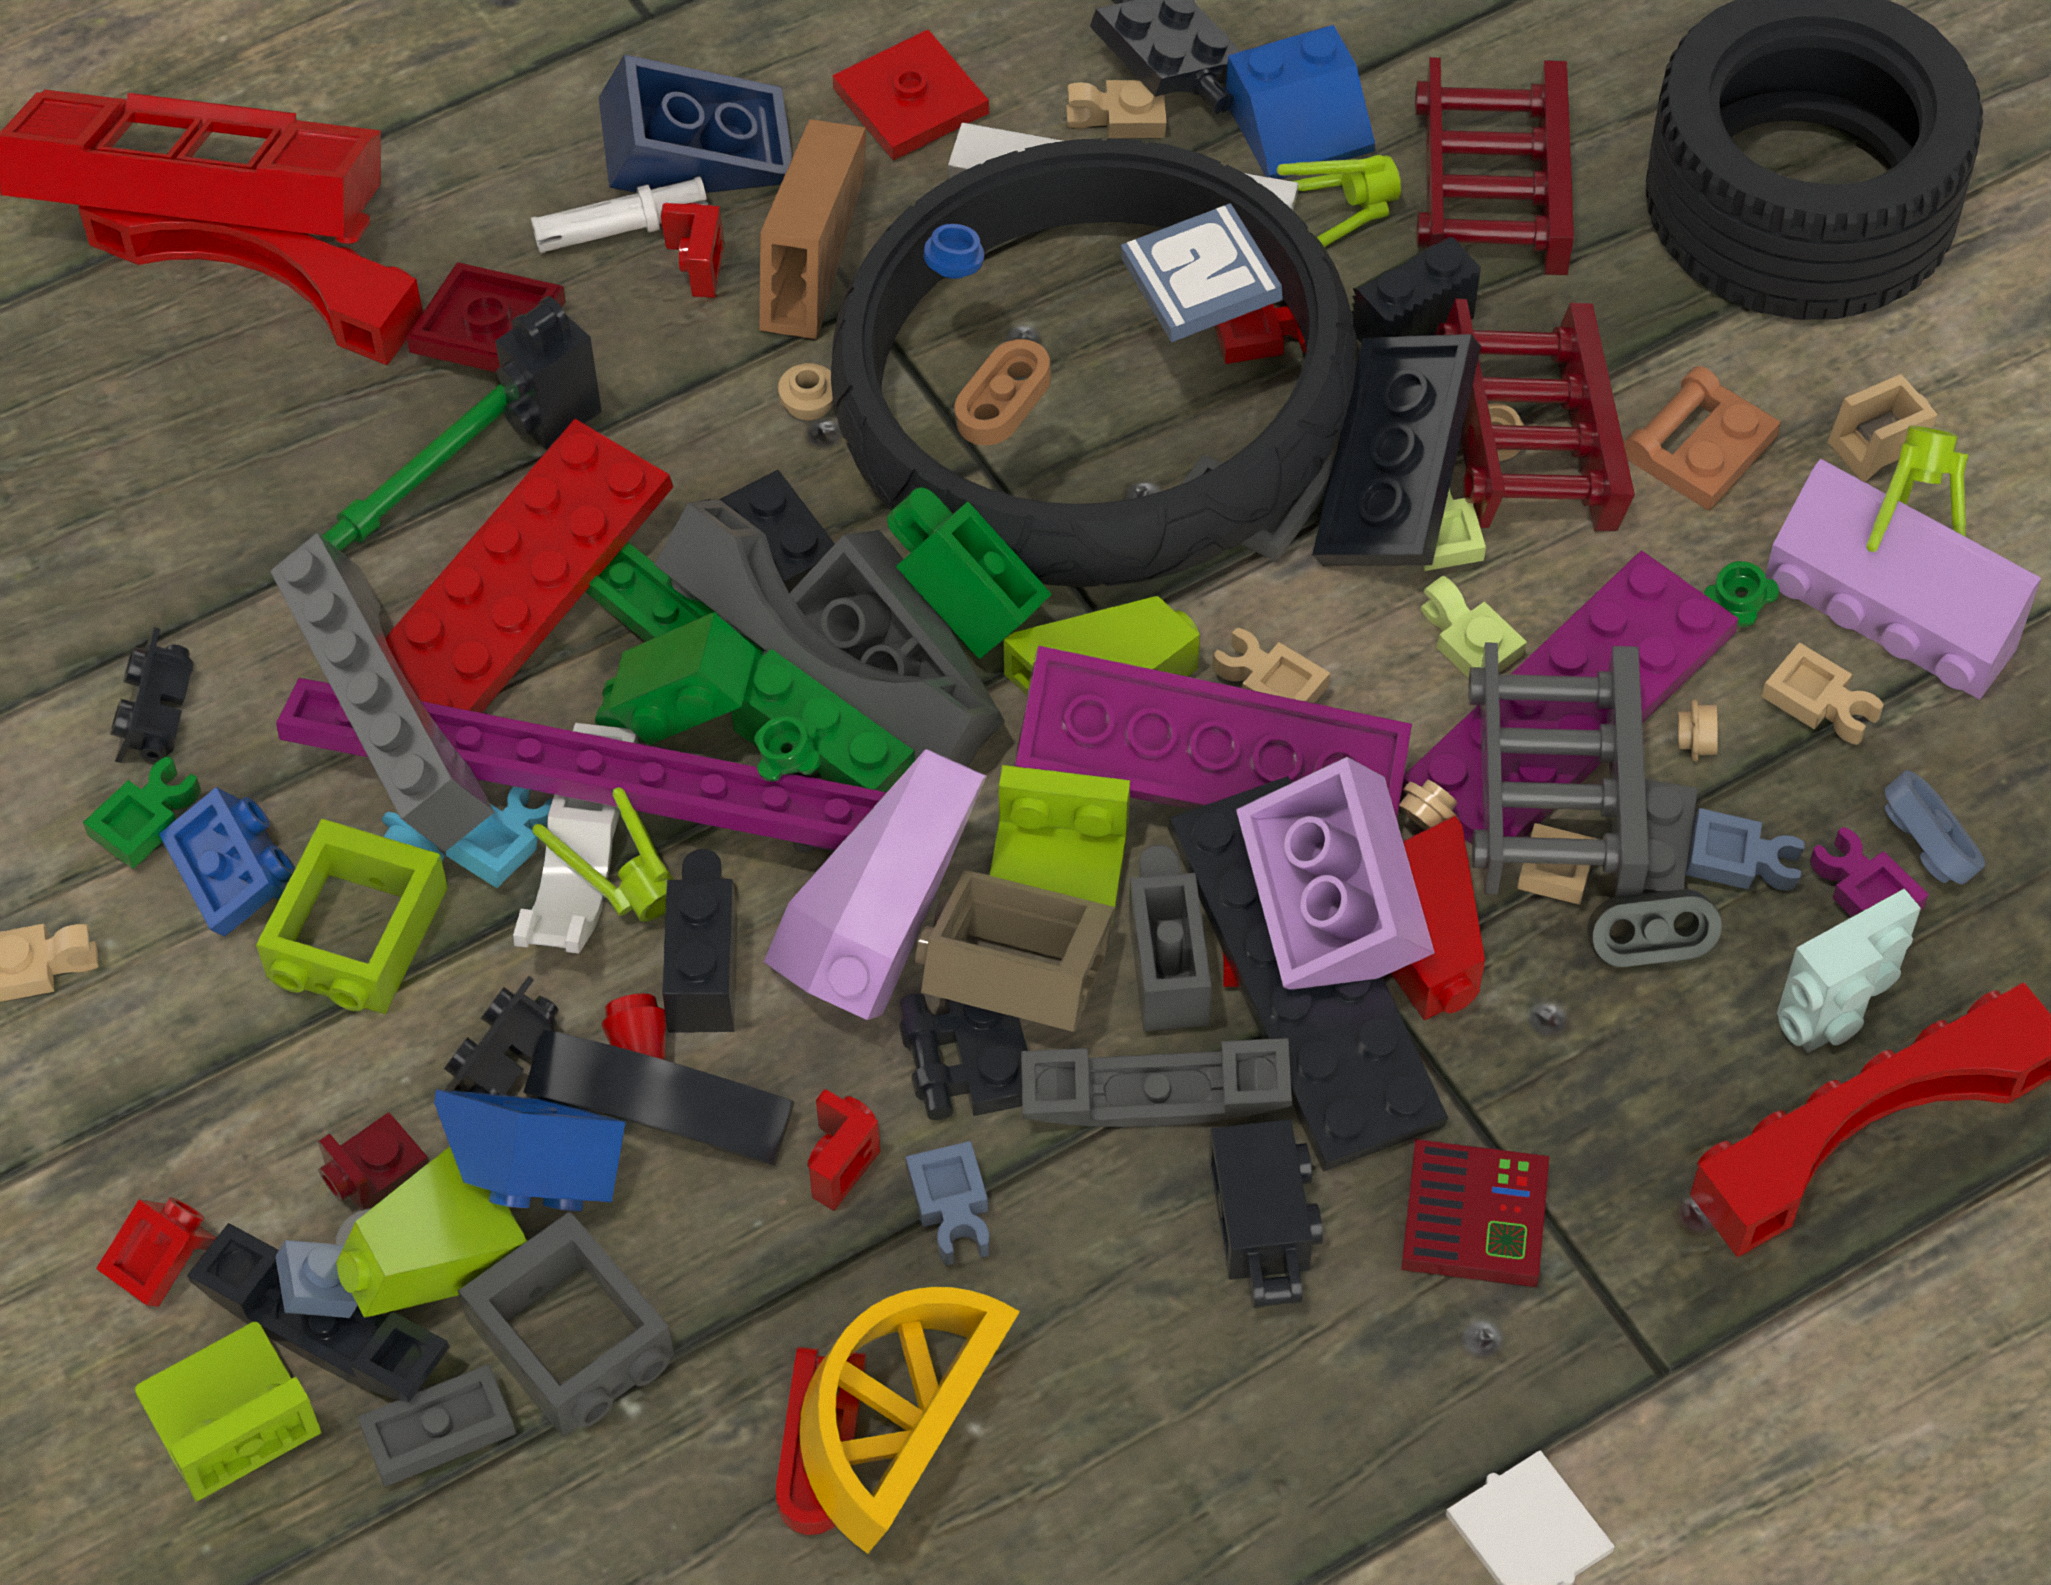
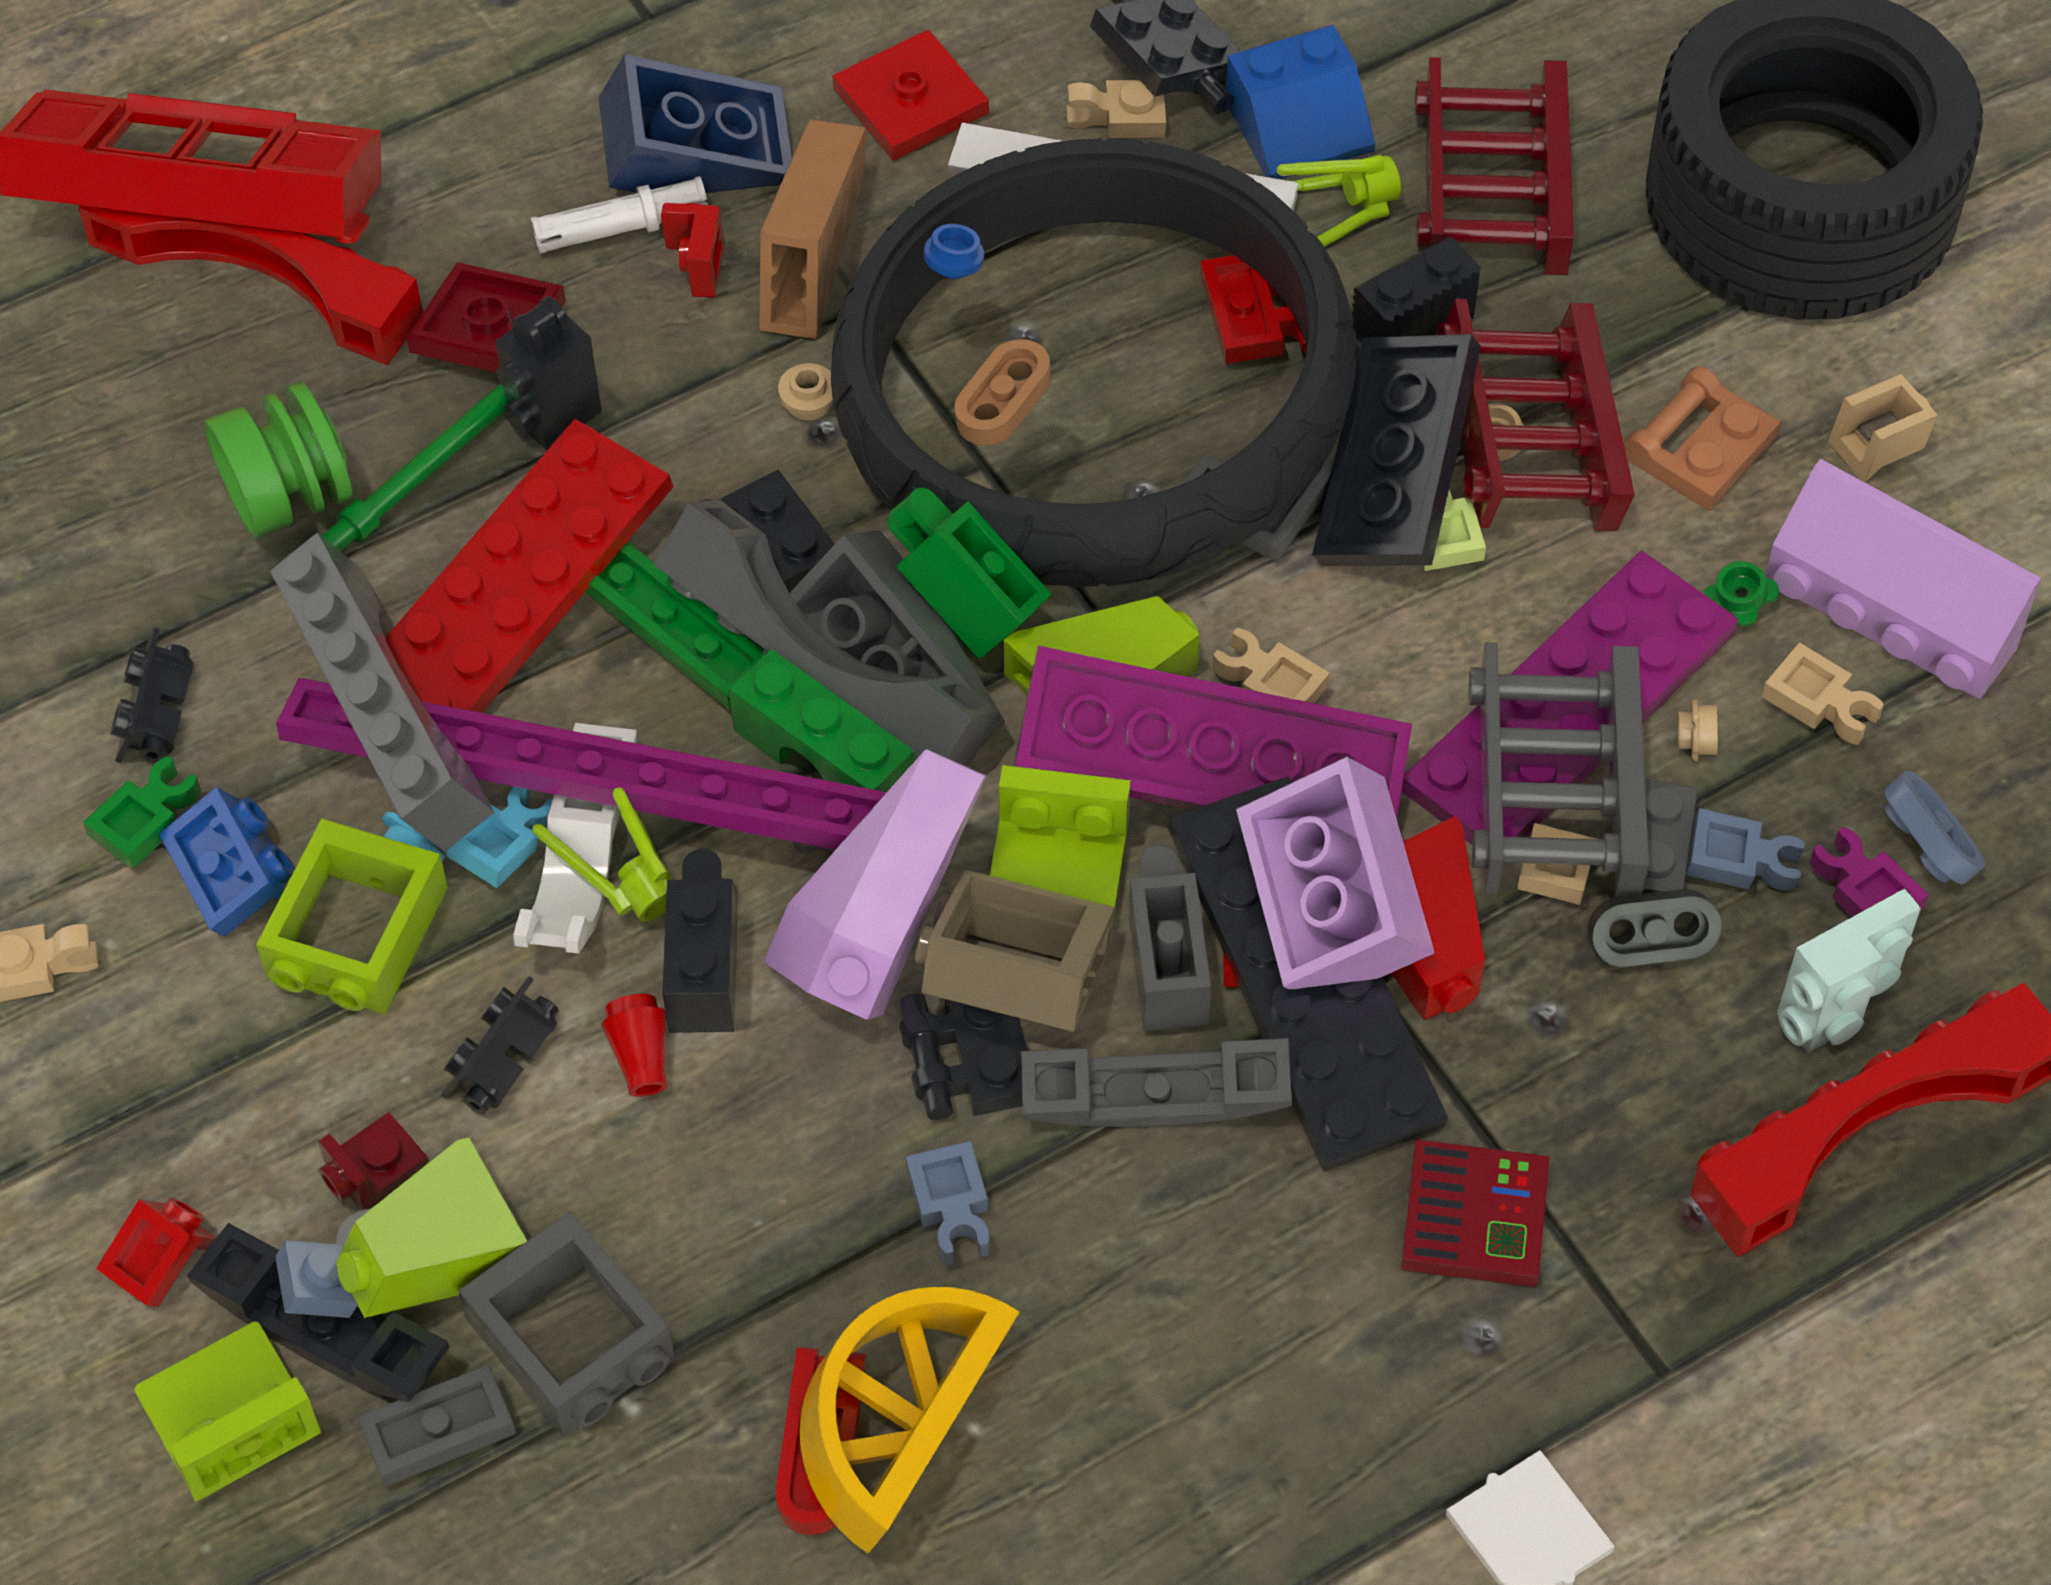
blue slope [434,1089,625,1211] -> none
black slope [523,1029,795,1166] -> none
green brick [595,612,756,745] -> none
green plate [754,716,821,782] -> none
red bracket [807,1089,881,1211] -> none
tile [1121,203,1283,342] -> none
black brick [1209,1119,1323,1309] -> none
tan plate [1398,780,1460,830] -> none
yellowish green plate [1420,576,1527,679] -> none
lime plant [1866,425,1969,552] -> none
none -> bright green wheel [203,381,353,539]

